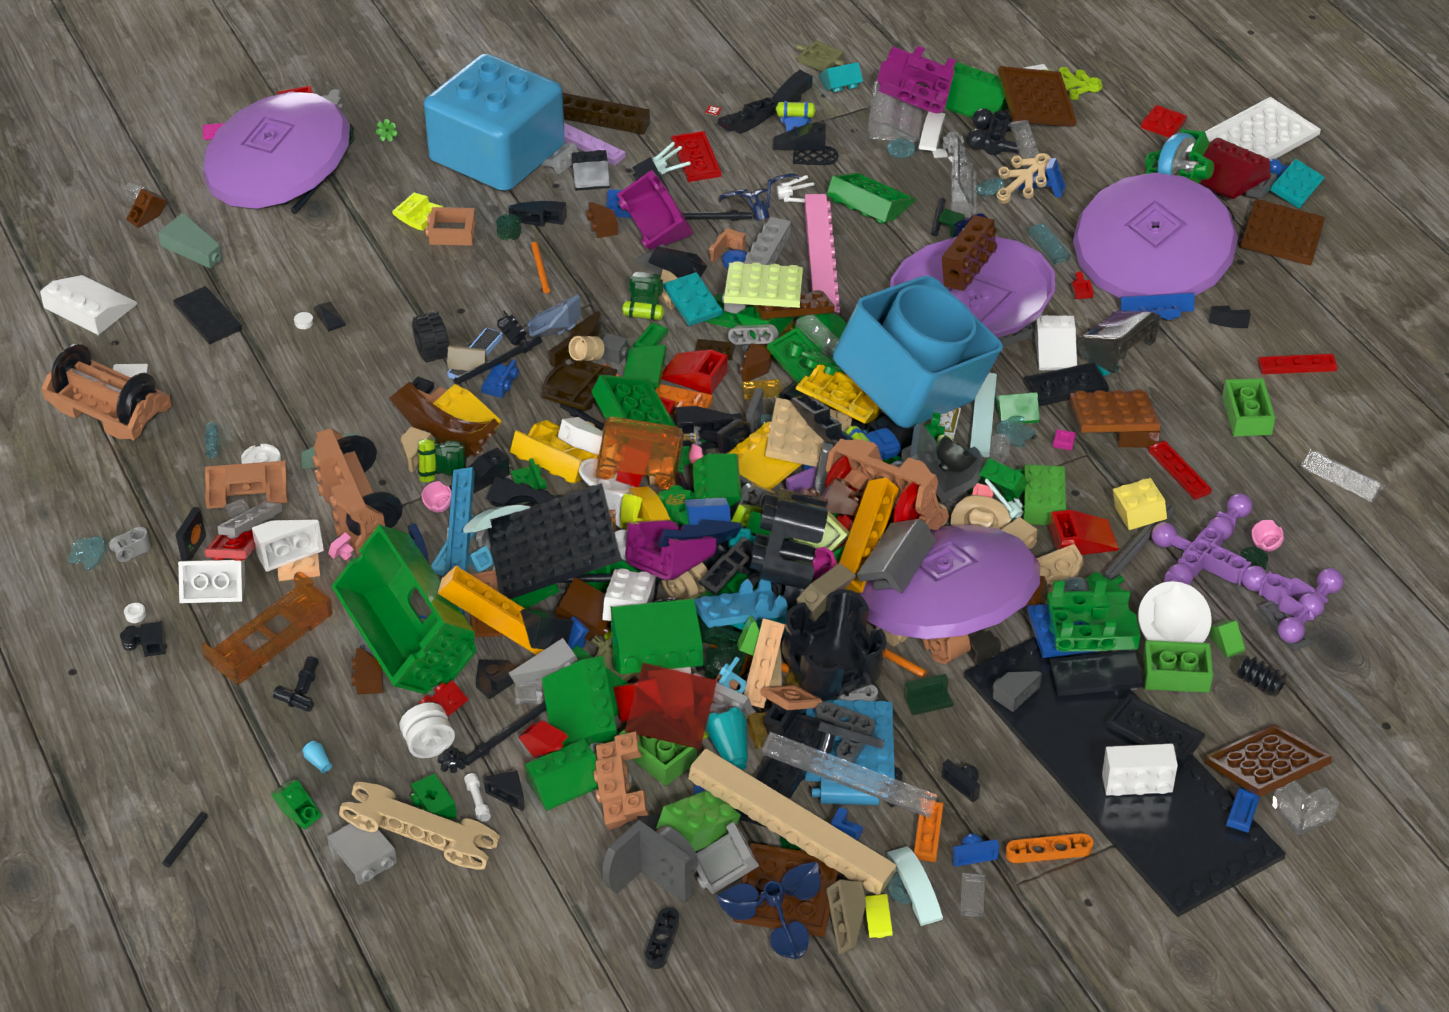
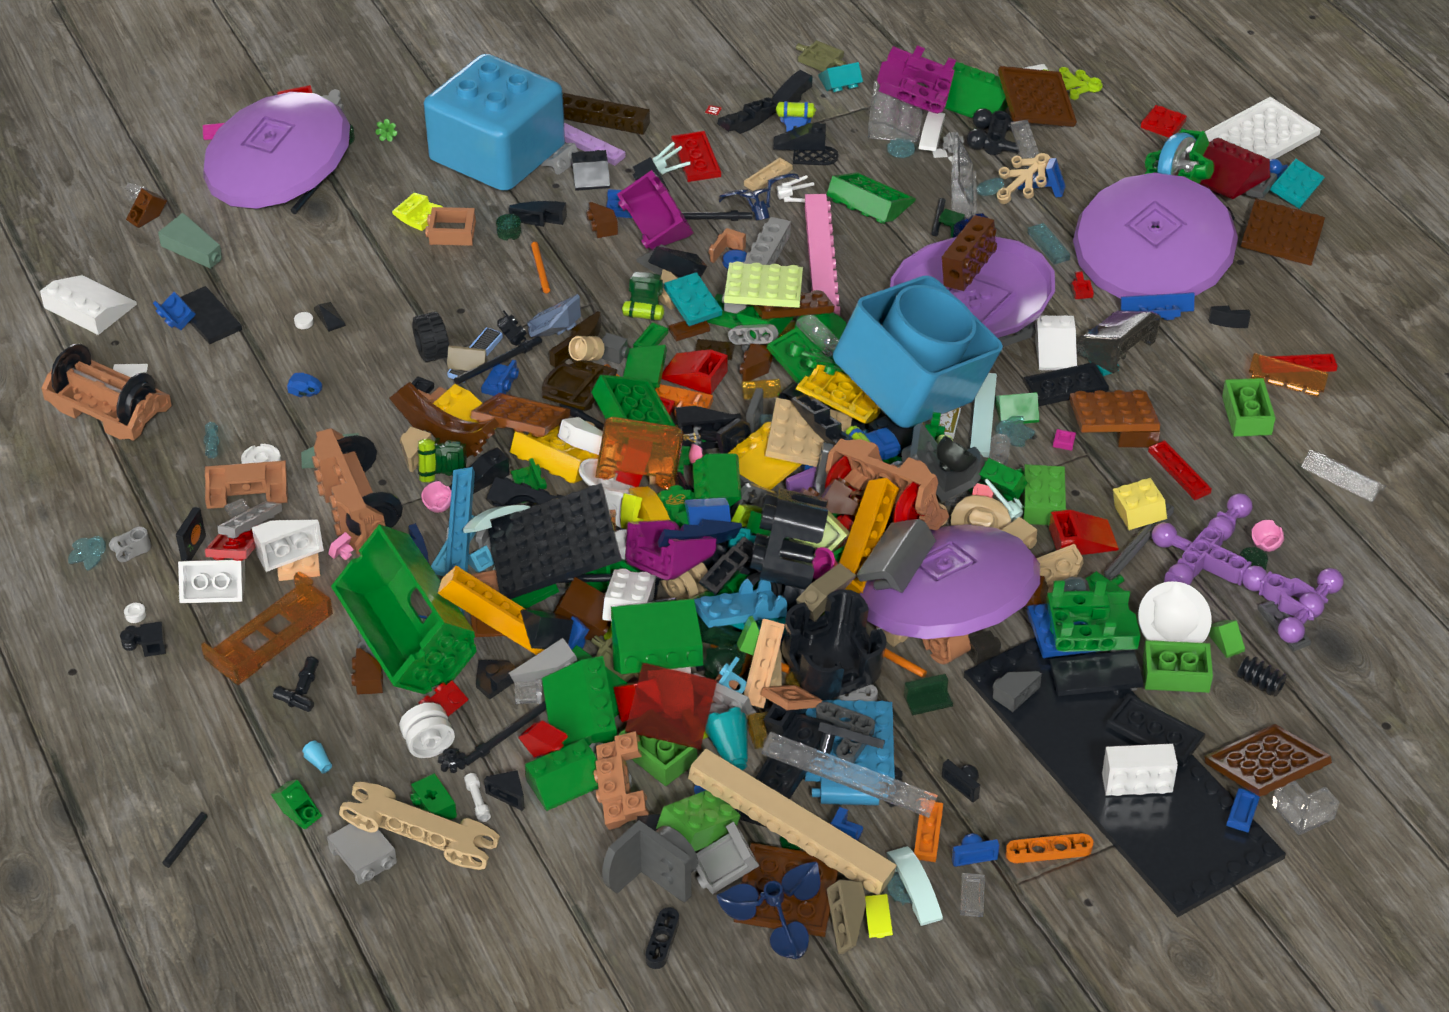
none -> blue bracket [153,292,196,330]
none -> blue rock [287,373,322,397]
none -> dark orange plate [471,393,571,437]
none -> reddish brown tile [669,321,710,342]
none -> tan tile [744,158,793,191]
none -> clear orange windscreen [1249,353,1329,397]

